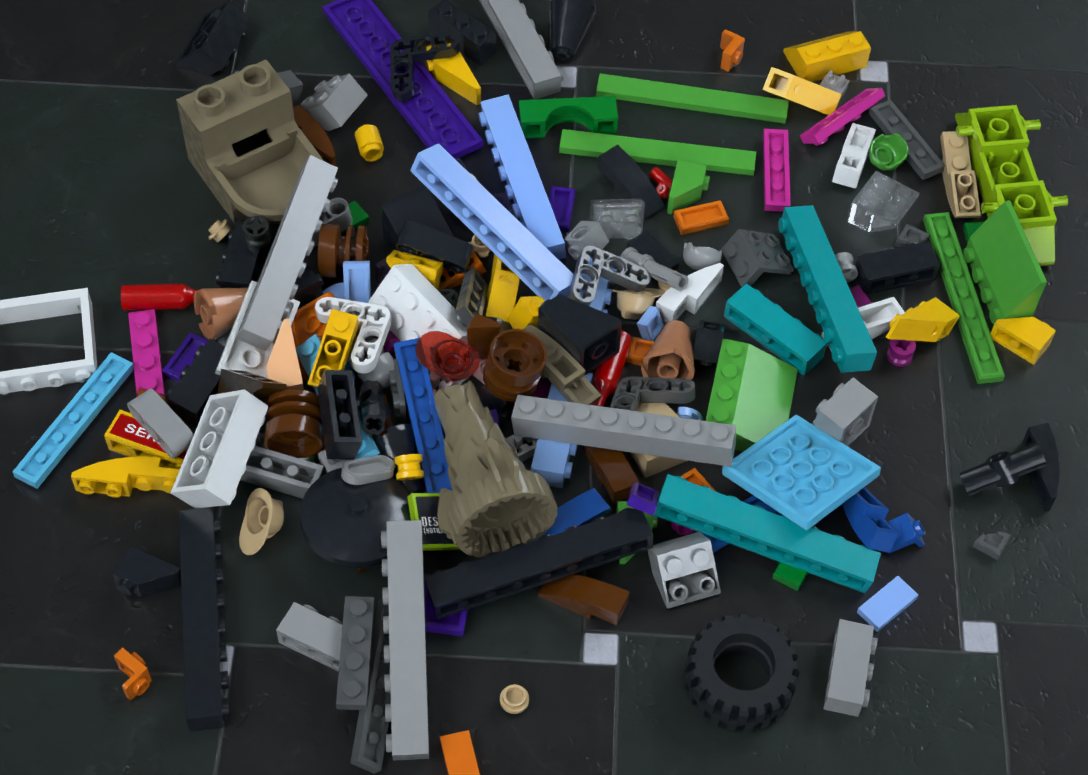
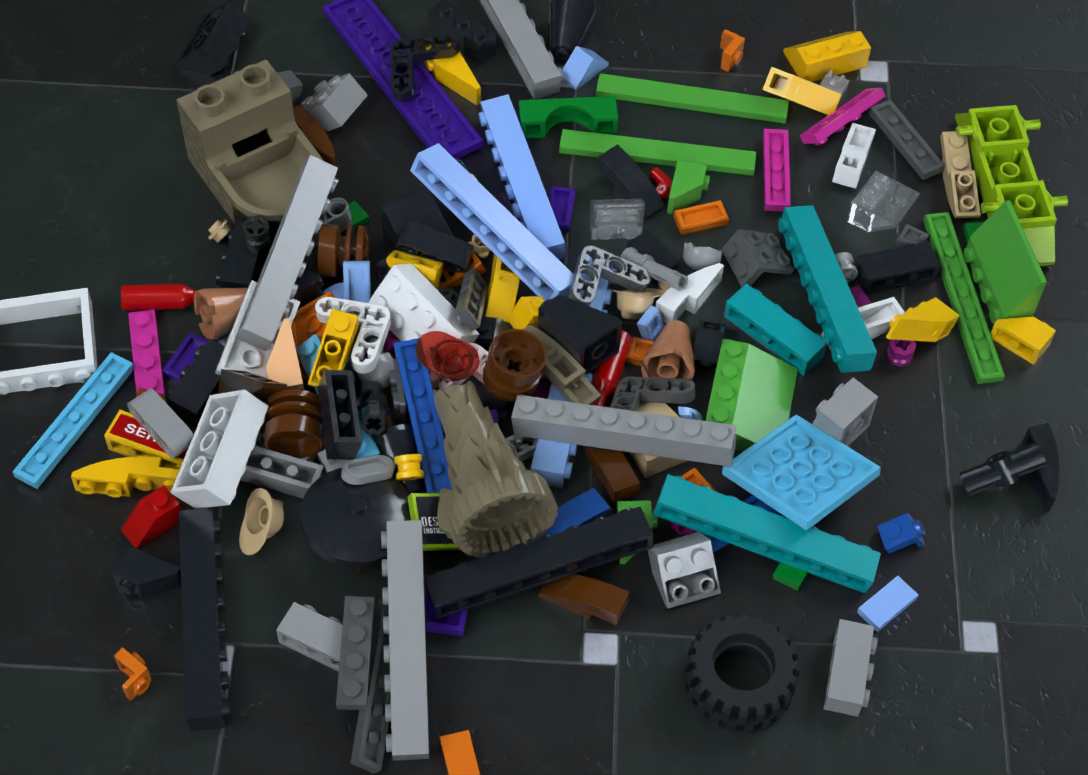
yellow brick [355,124,384,162] -> none
reddish brown slope [467,313,501,359] -> none
tan plate [500,684,529,714] -> none
light grey brick [564,221,609,260] -> none
dark purple tile [627,482,659,516] -> none
blue slope [842,487,899,553] -> none
bright green hair [868,133,909,171] -> none
dark grey tile [972,531,1011,560] -> none
none -> red slope [121,485,181,550]
none -> light blue slope [562,46,609,90]

